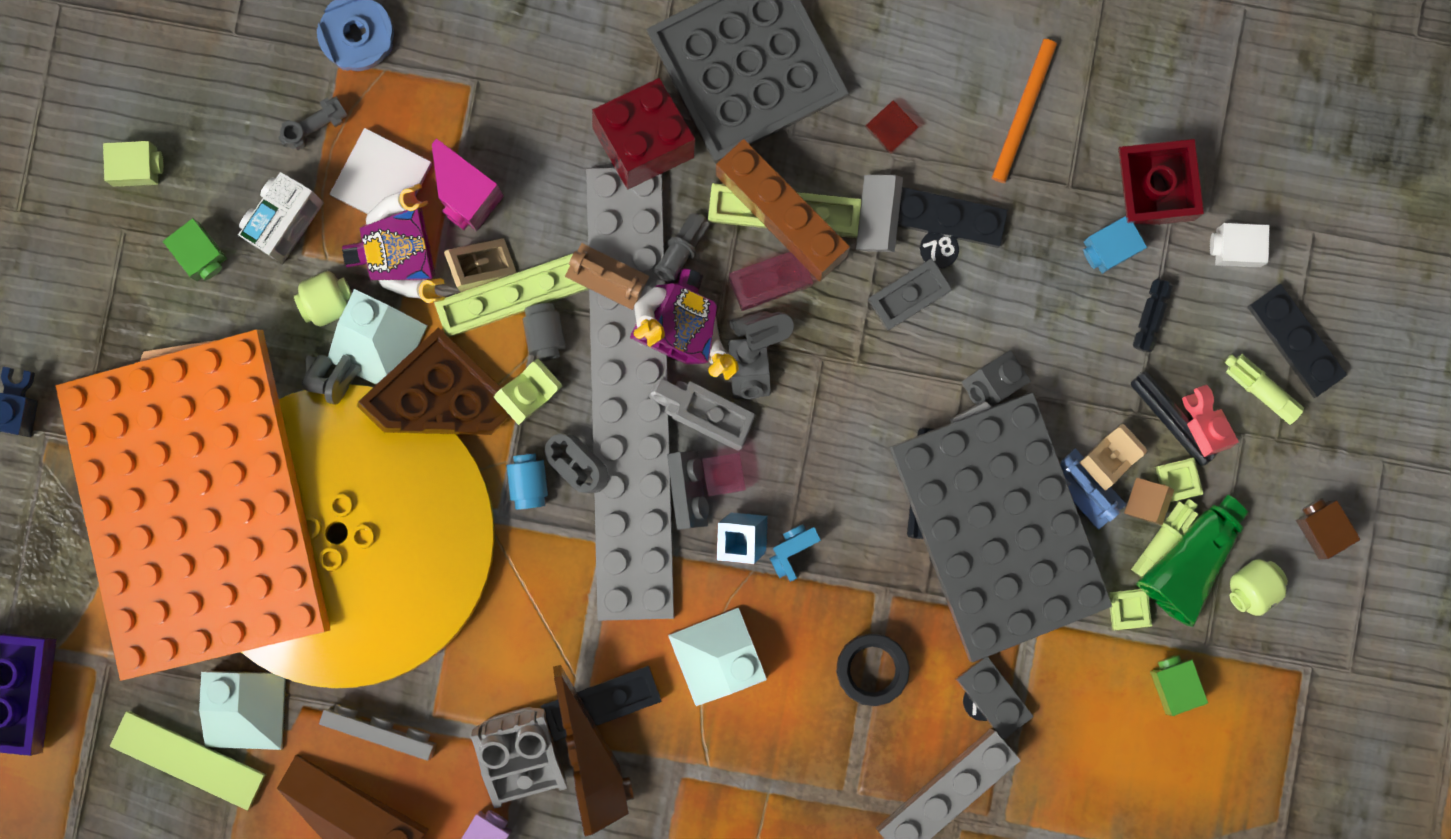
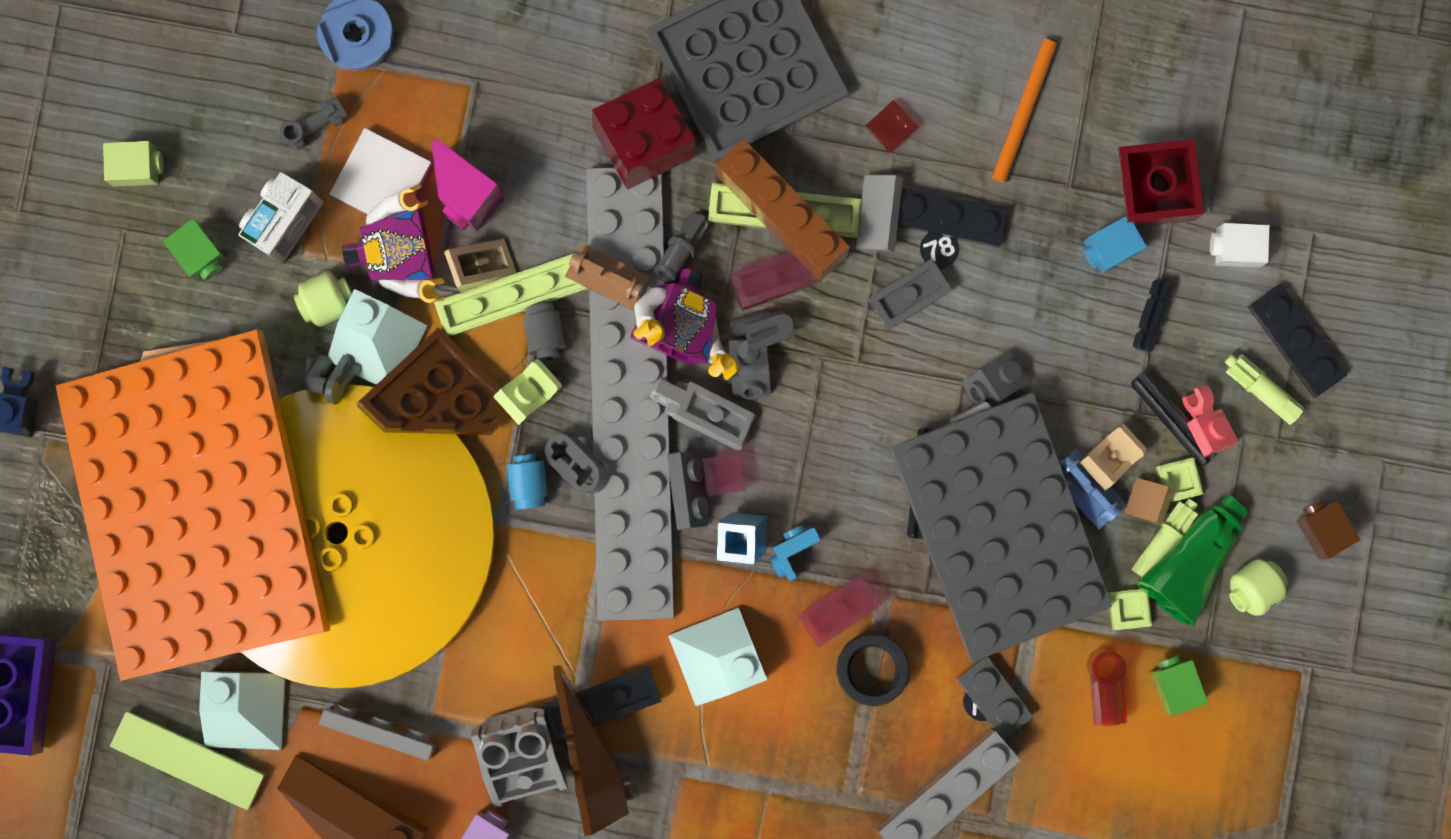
none -> clear pink plate [797,574,882,648]
none -> clear red piece [1086,648,1127,726]

